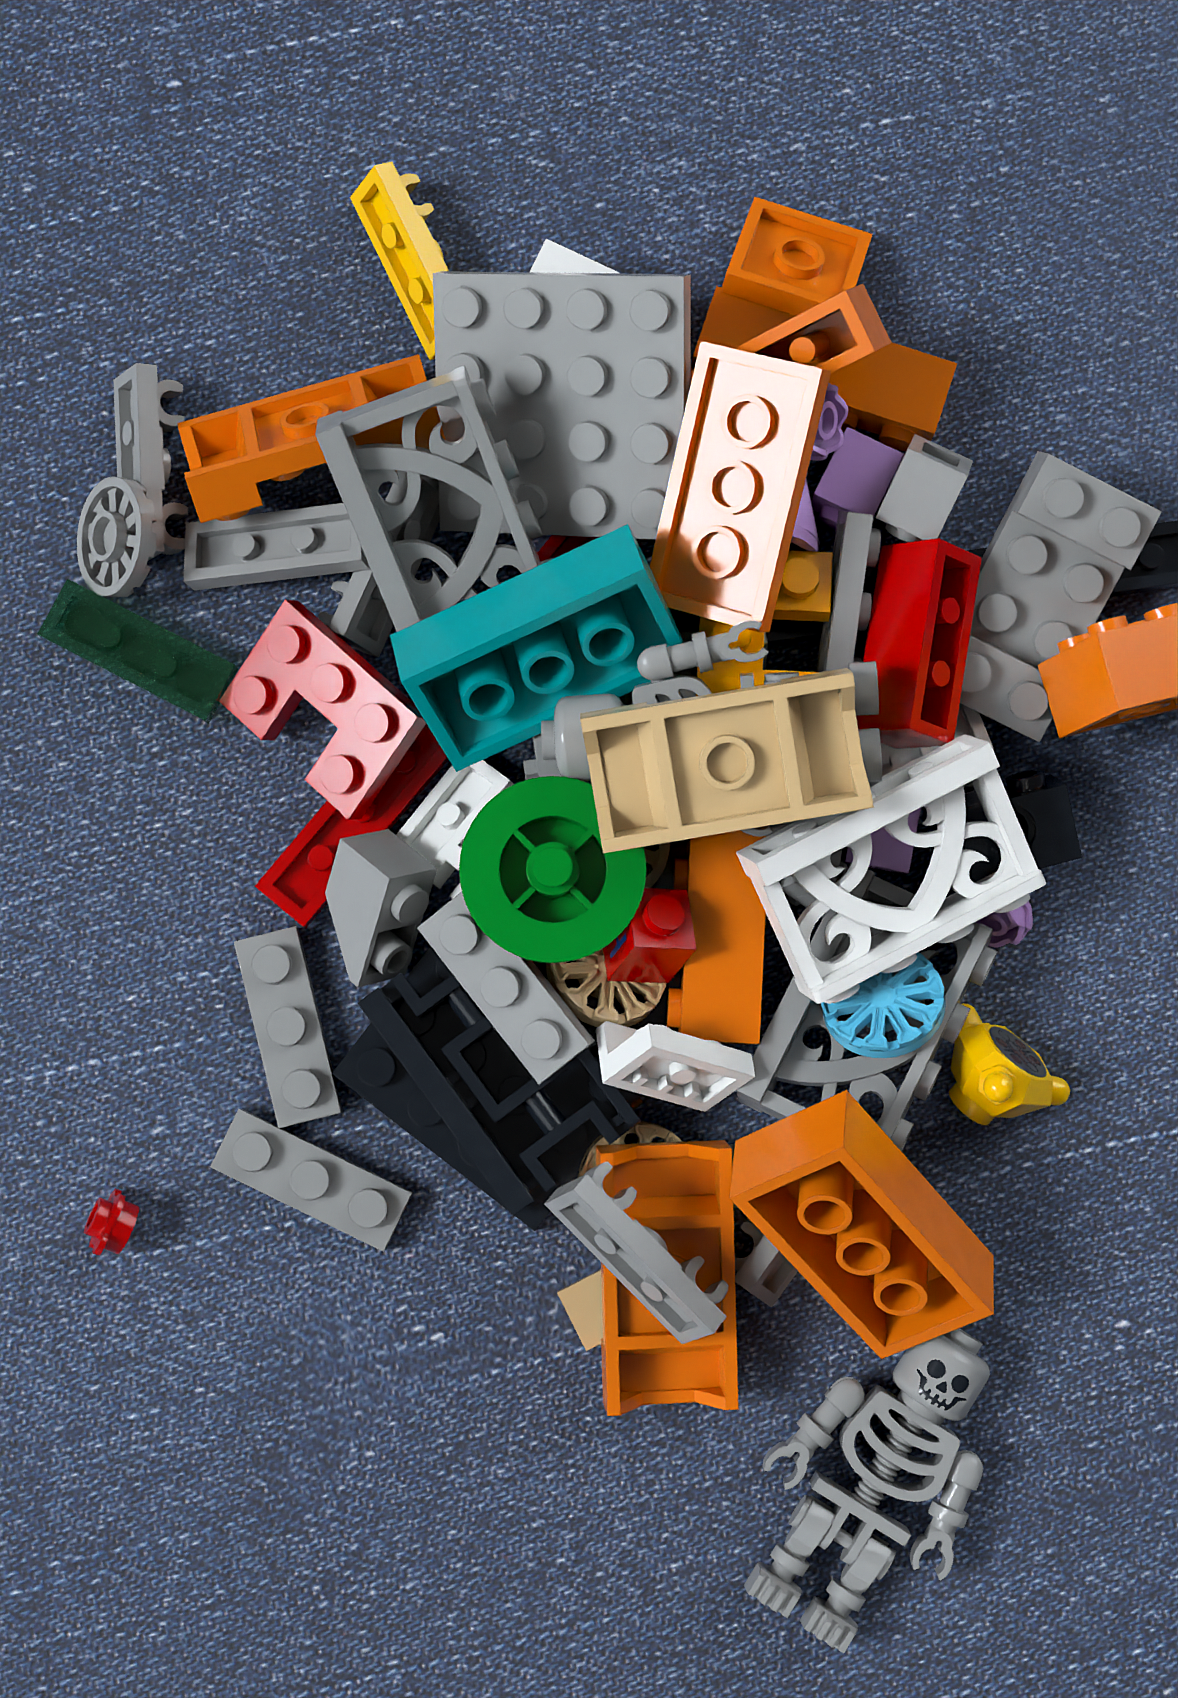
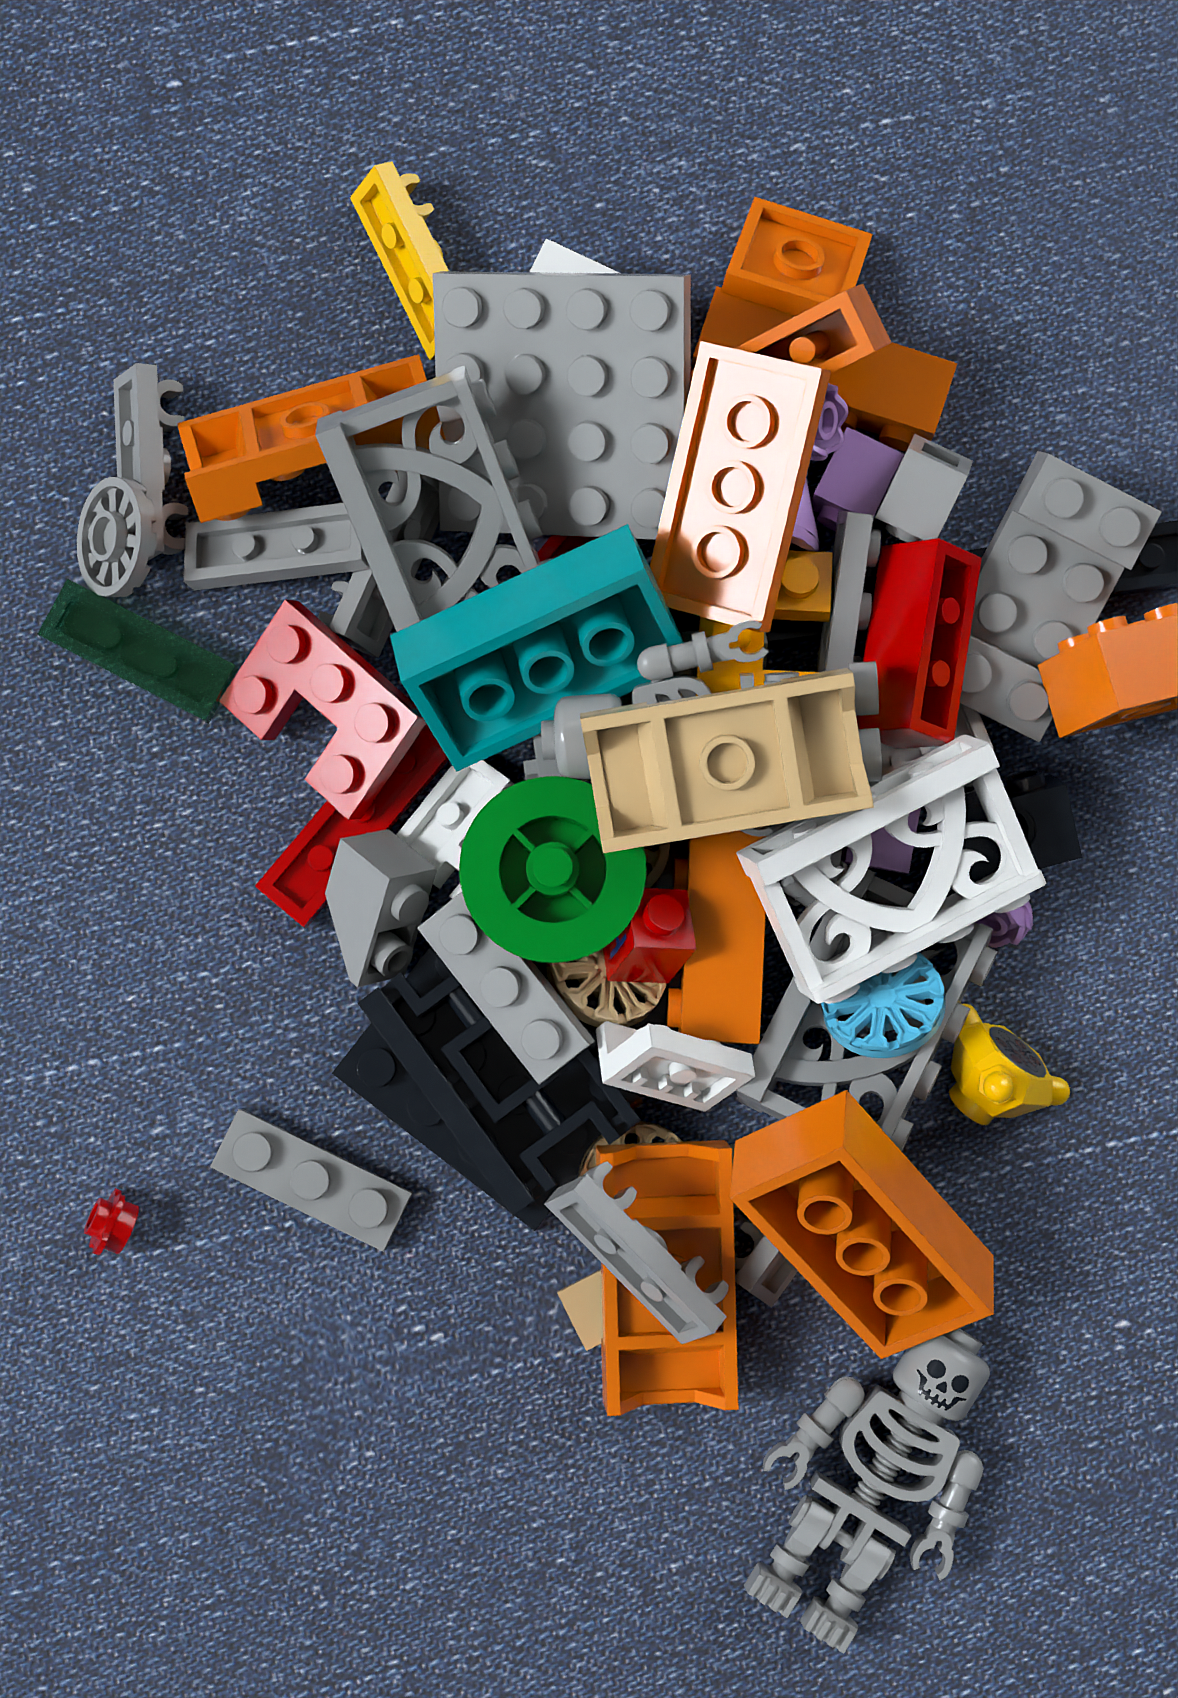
light grey plate [234,926,343,1129] -> none

